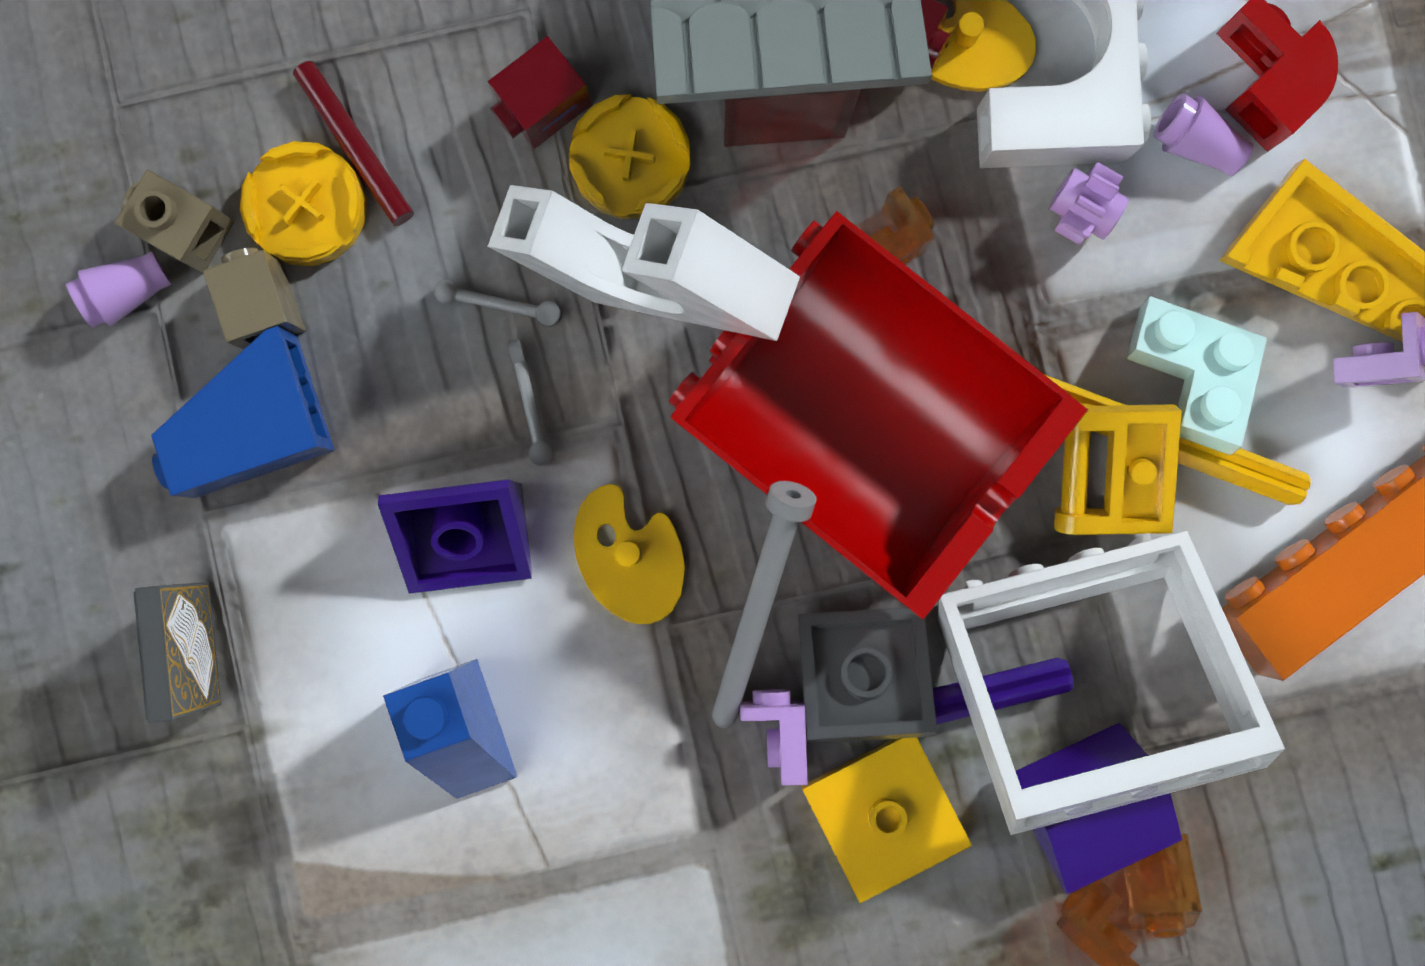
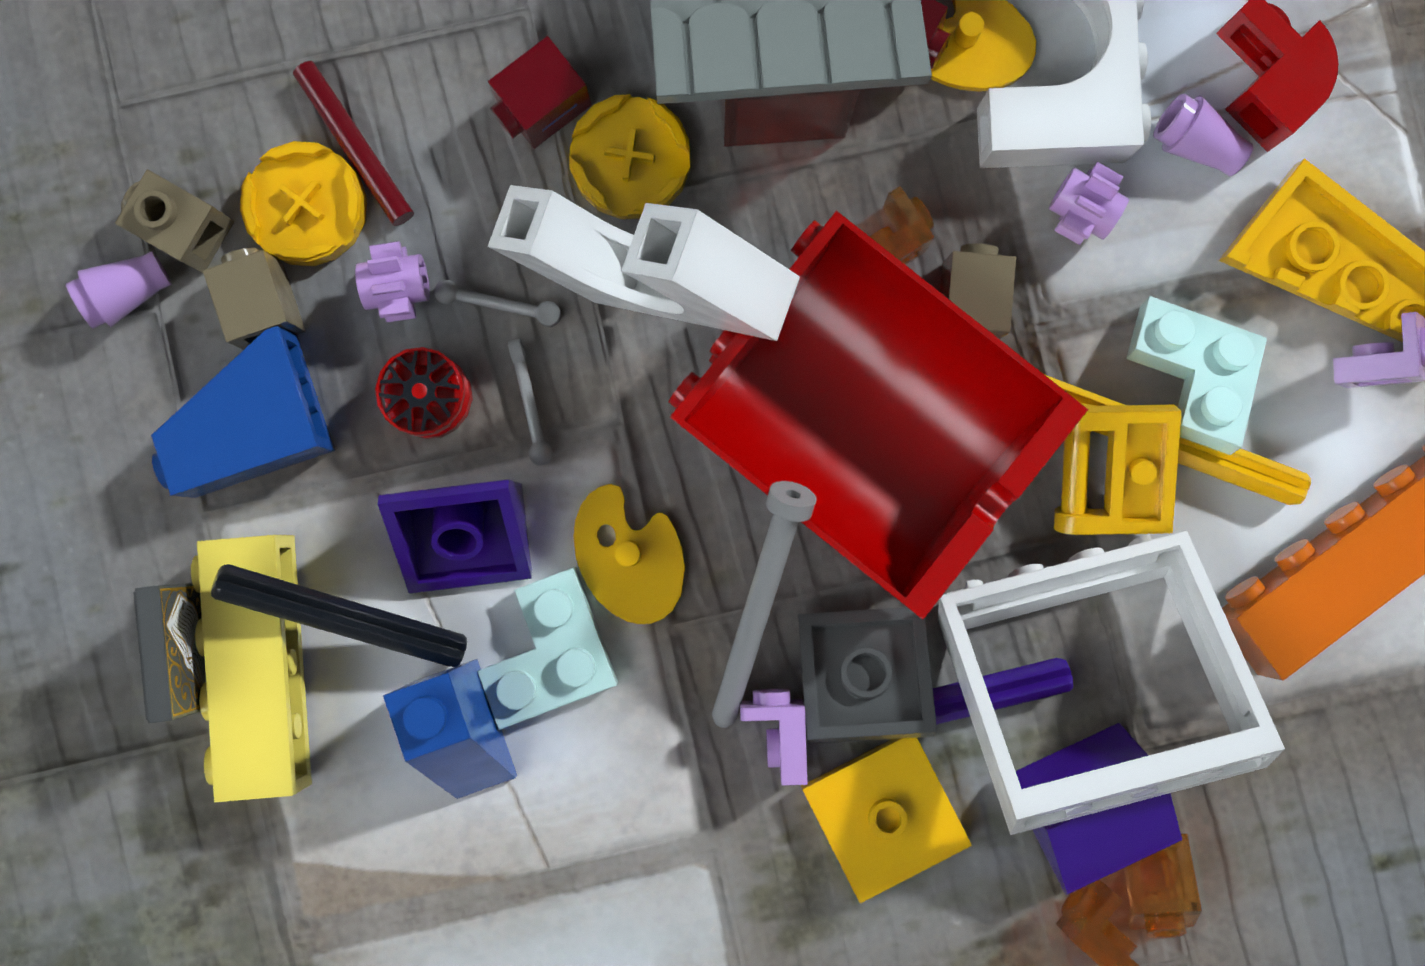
none -> light yellow brick [191,535,312,803]
none -> black axle [211,564,467,667]
none -> lavender gear [355,241,430,322]
none -> red wheel [375,347,473,439]
none -> light aqua plate [477,567,618,730]
none -> dark tan brick [940,244,1016,339]

